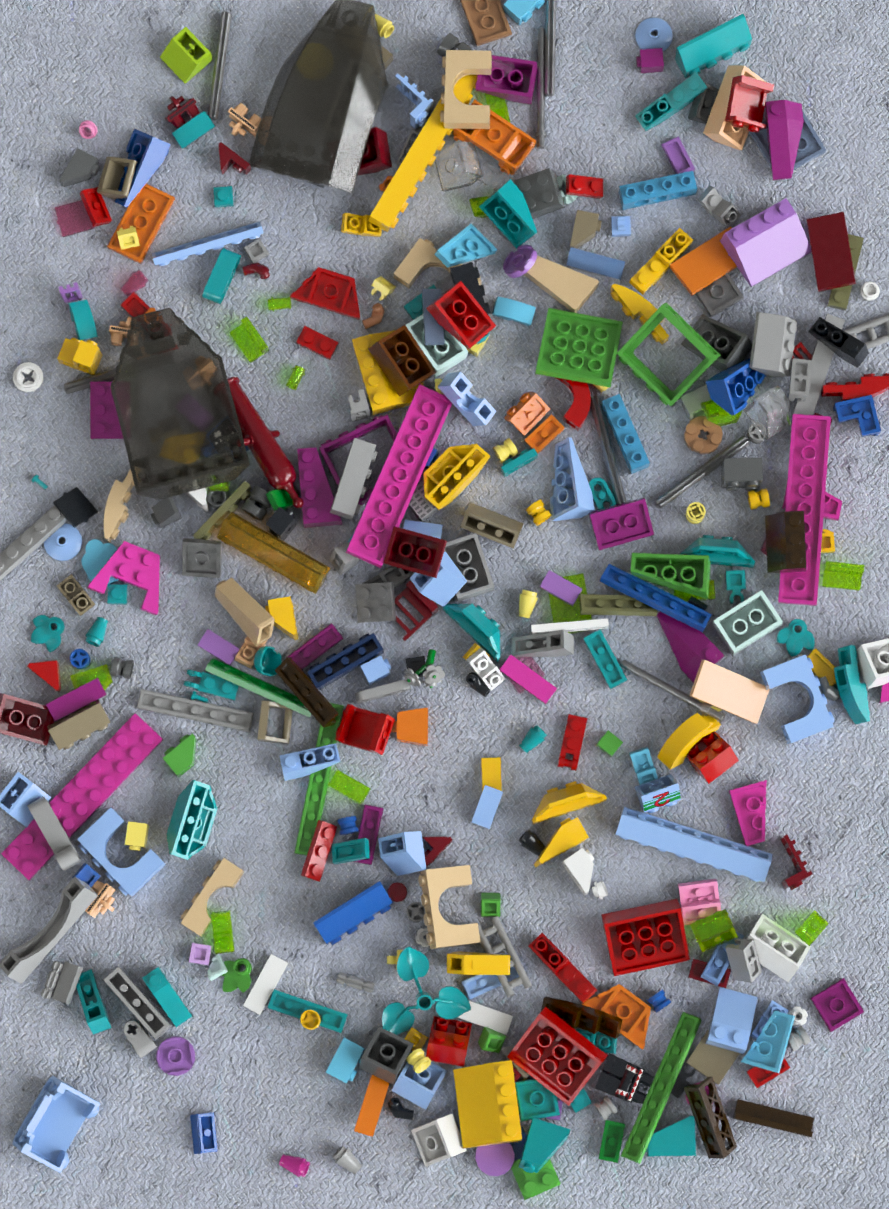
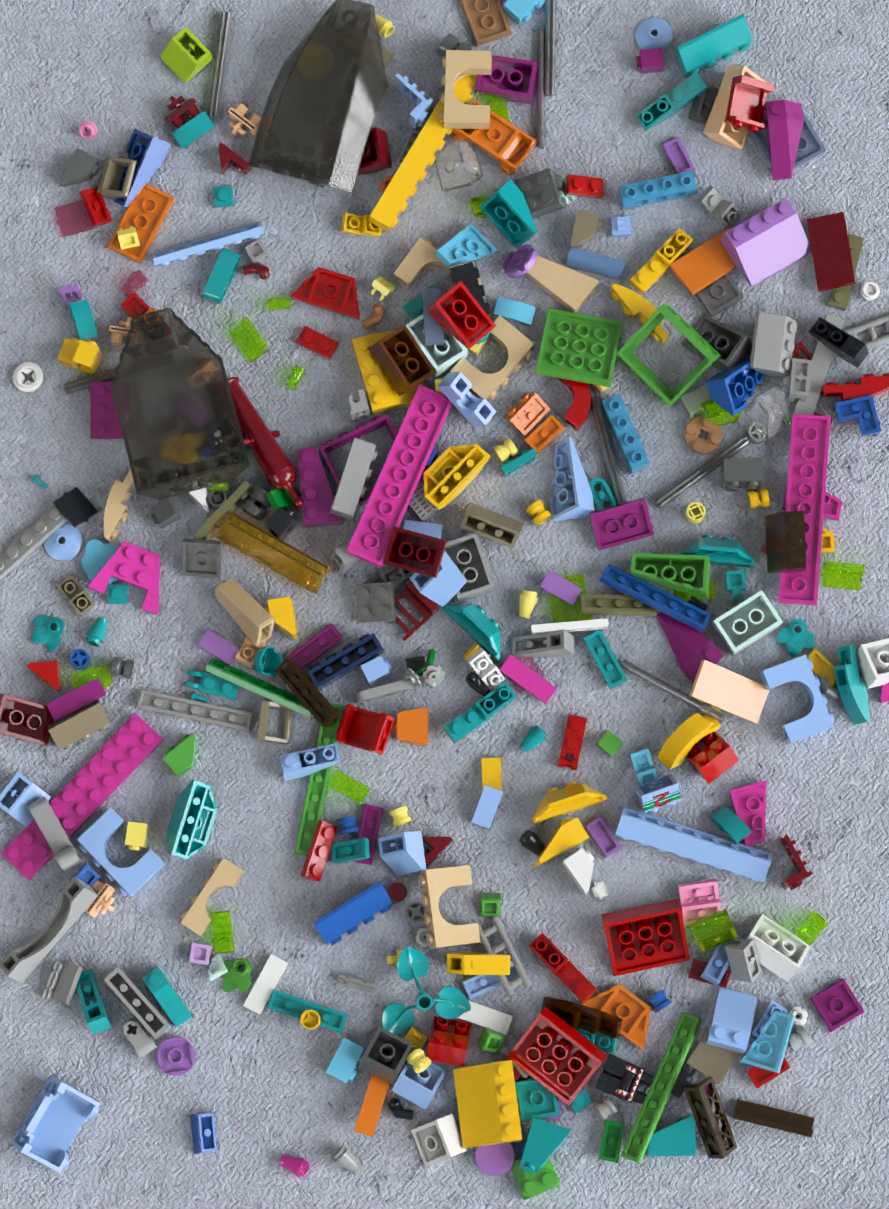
none -> light yellow wheel [389,806,412,827]
none -> teal slope [443,682,517,744]
none -> tan arch [450,315,535,402]
none -> medium lavender tile [584,815,622,859]
none -> teal slope [710,806,752,845]

